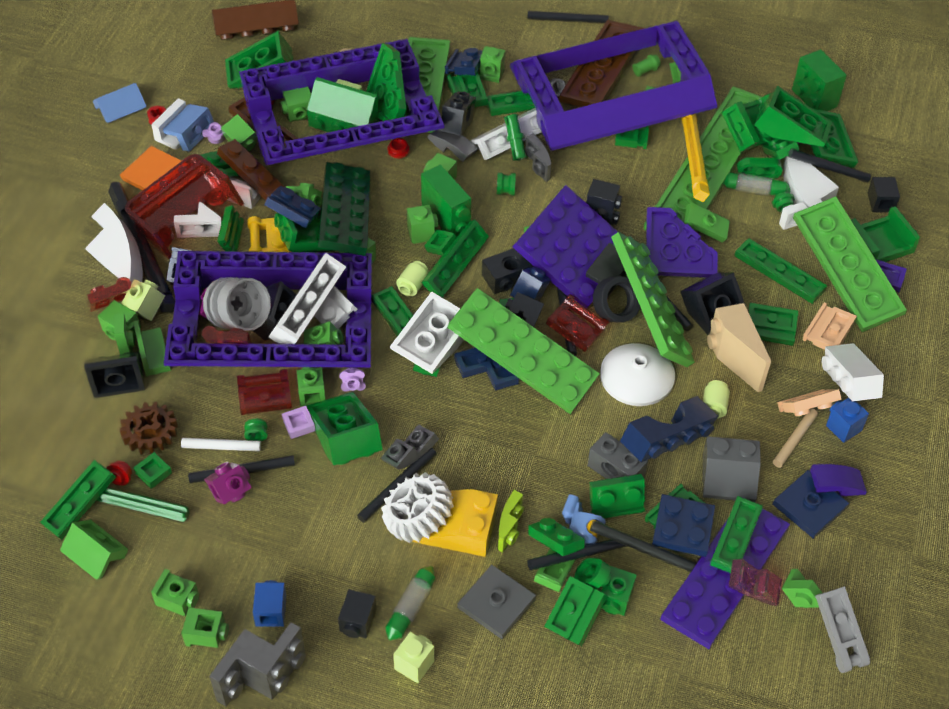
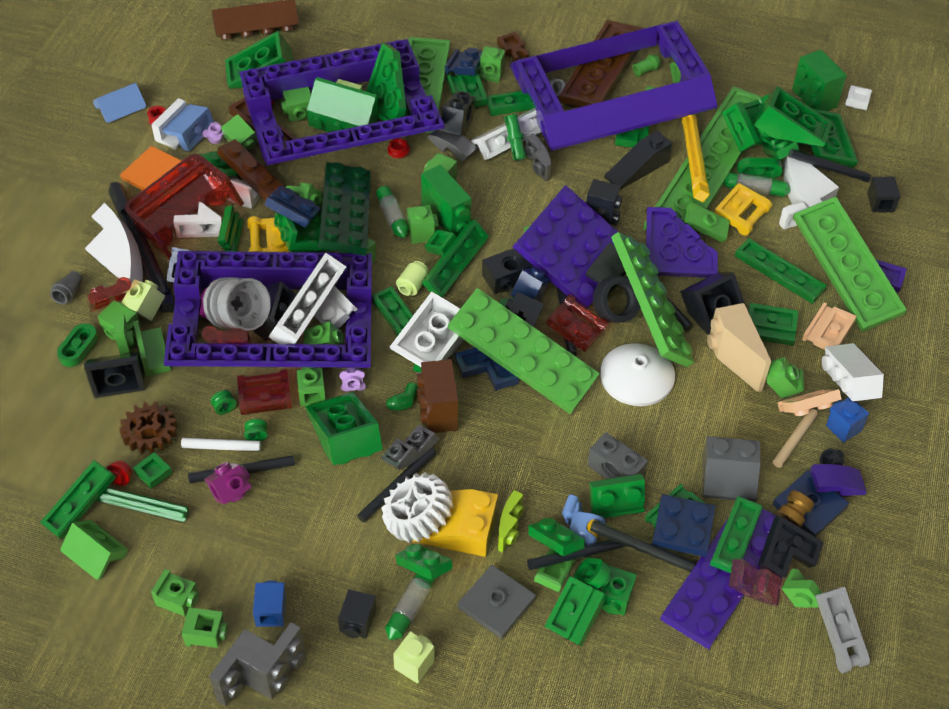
lavender plate [282,406,315,439] -> none
green wheel [497,172,516,196] -> none
black bar [527,11,609,23] -> none
dark blue arch [620,396,718,462] -> none
yellowish green brick [703,380,730,419] -> none
green plate [772,192,795,212] -> none
green panel [851,206,920,262] -> none
none -> dark grey cone [50,271,83,305]
none -> green plate [57,323,98,367]
none -> green bush [210,390,237,415]
none -> piece [376,186,409,238]
none -> green arm [386,383,418,411]
none -> green plate [395,544,453,580]
none -> reddish brown brick [416,359,458,433]
none -> reddish brown plate [497,32,529,62]
none -> black slope [605,130,672,190]
none -> yellow plate [714,183,772,236]
none -> black plate [757,516,824,579]
none -> bright green brick [767,357,804,398]
none -> pearl gold wheel [777,490,815,528]
none -> black plate [819,448,844,465]
none -> white plate [845,85,872,110]

